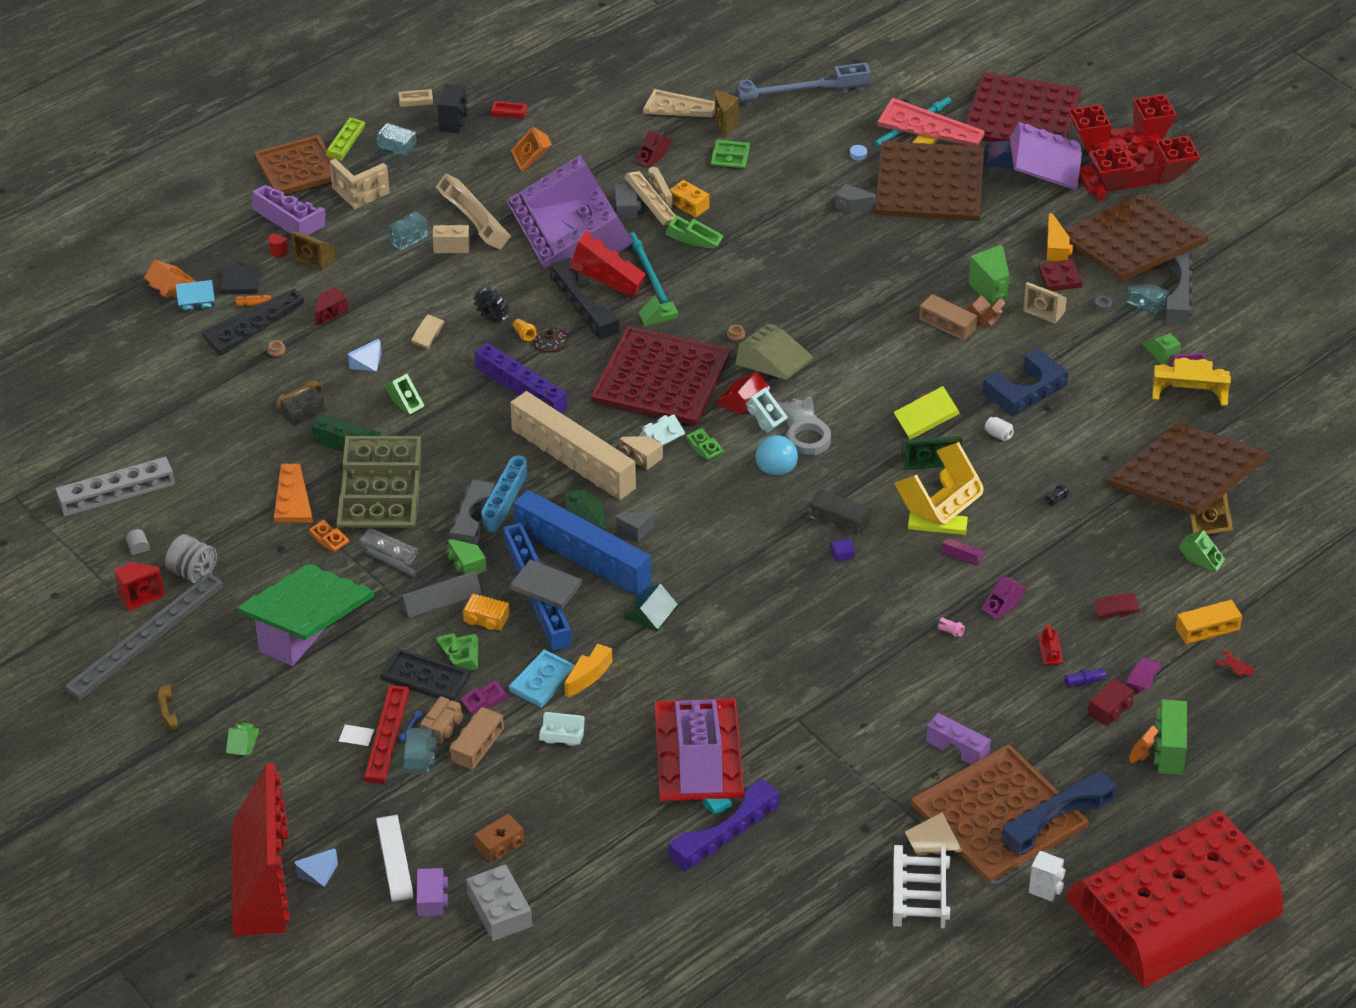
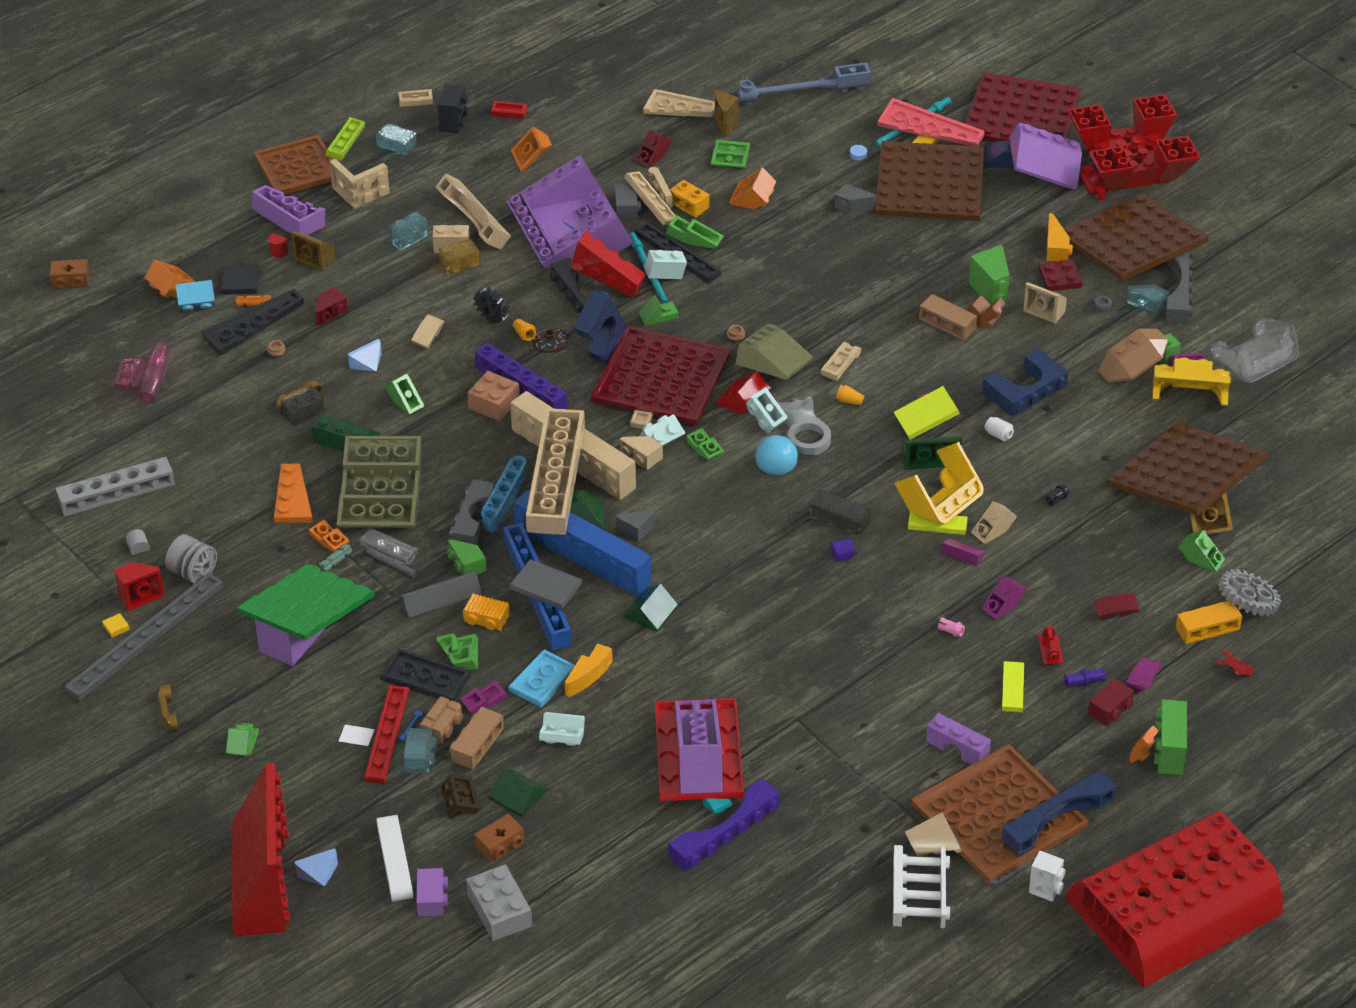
none -> dark orange brick [50,259,89,289]
none -> yellow tile [102,613,130,638]
none -> clear pink plate [114,342,168,403]
none -> sand green axle [319,544,352,572]
none -> clear yellow brick [438,239,480,275]
none -> dark brown bracket [441,774,480,819]
none -> nougat brick [467,371,520,421]
none -> dark green slope [489,769,547,817]
none -> tan brick [526,408,585,535]
none -> dark blue arch [573,290,627,364]
none -> tan tile [630,410,653,429]
none -> black tile [635,222,721,283]
none -> light aqua brick [644,250,687,279]
none -> orange slope [729,167,776,210]
none -> tan plate [821,342,861,381]
none -> light orange cone [836,385,864,406]
none -> tan slope [971,501,1017,544]
none -> neon yellow tile [1002,661,1024,713]
none -> medium nougat wedge [1098,329,1168,384]
none -> clear windscreen [1210,317,1299,383]
none -> light grey gear [1218,569,1281,617]

